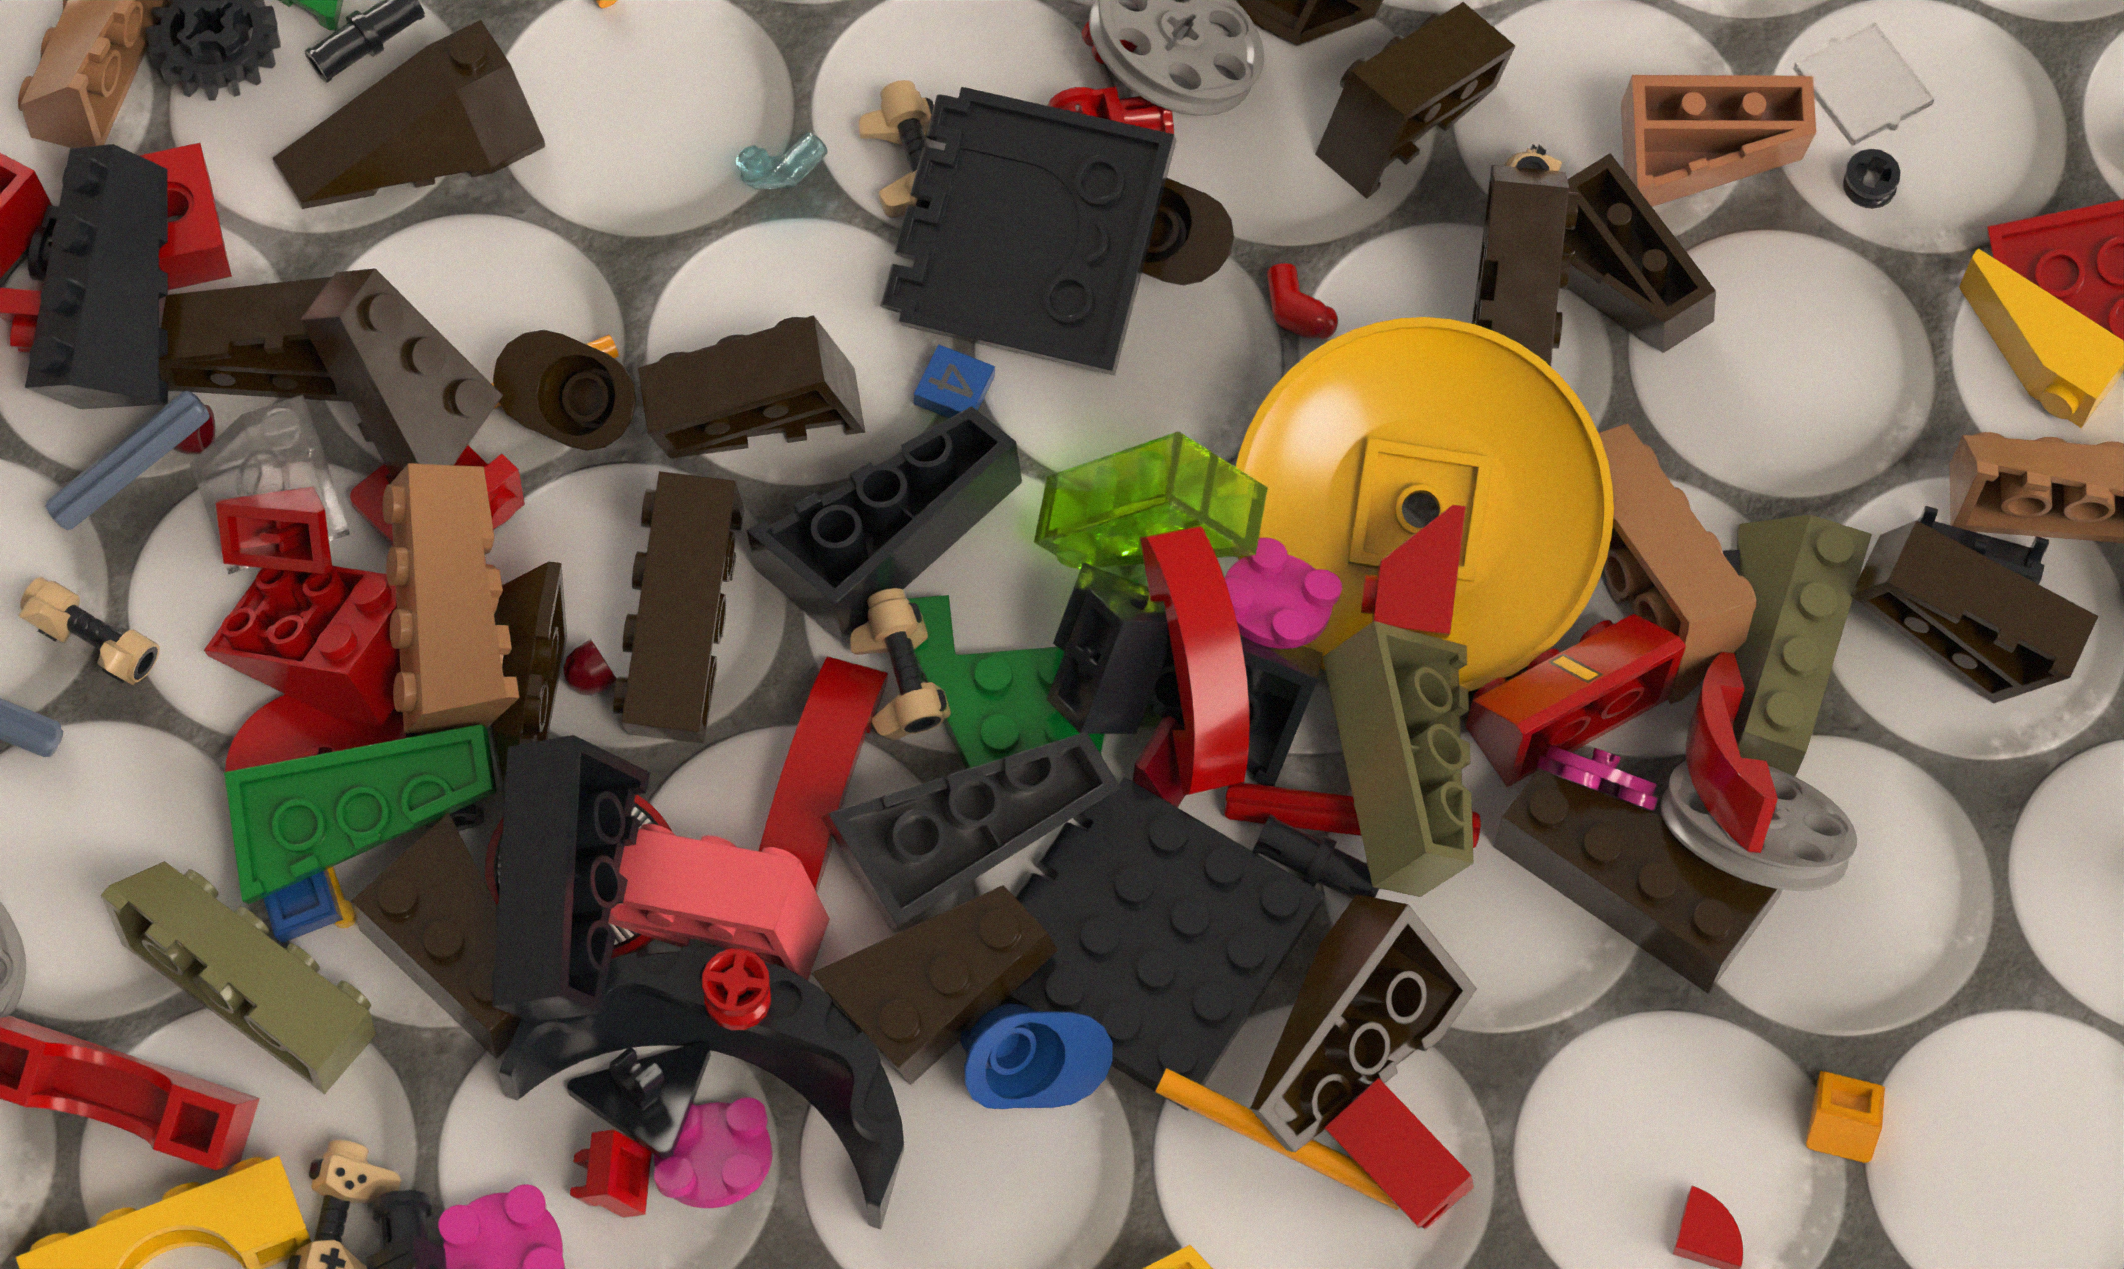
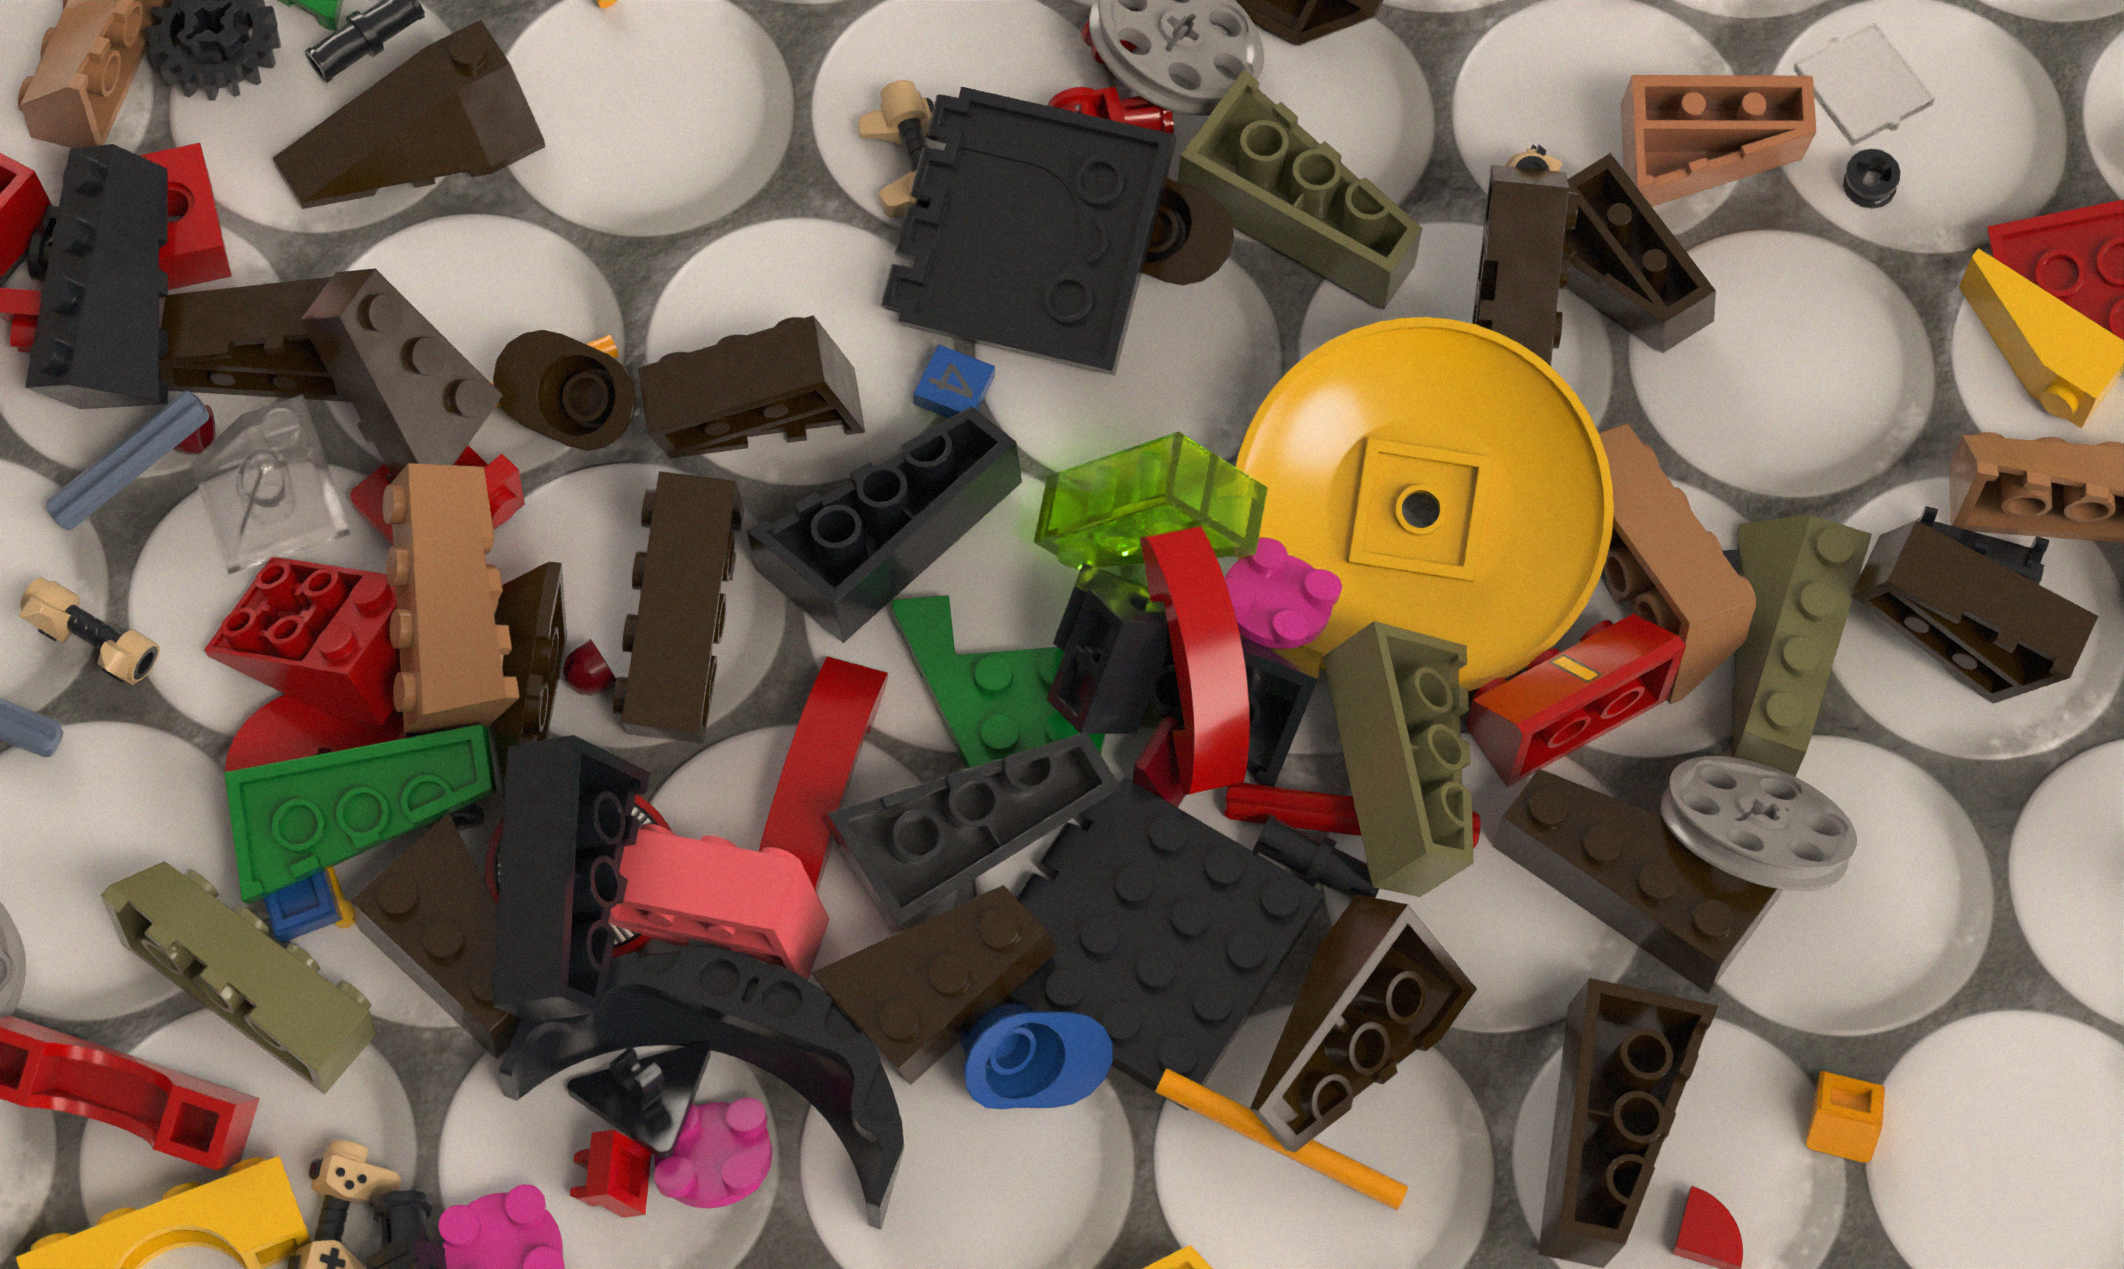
red slope [215,486,333,574] -> none
red wheel [702,948,771,1030] -> none
clear light blue arm [736,132,828,190] -> none
tan piece [850,588,951,740] -> none
red arm [1267,263,1338,339] -> none
dark brown wedge [1315,2,1516,199] -> none
red hinge [1325,1078,1474,1230] -> none
red slope [1361,505,1466,639] -> none
dark pink piece [1536,745,1658,811] -> none
red slope [1686,652,1778,853] -> none
none -> olive wedge [1178,69,1423,310]
none -> dark brown wedge [1538,978,1718,1268]

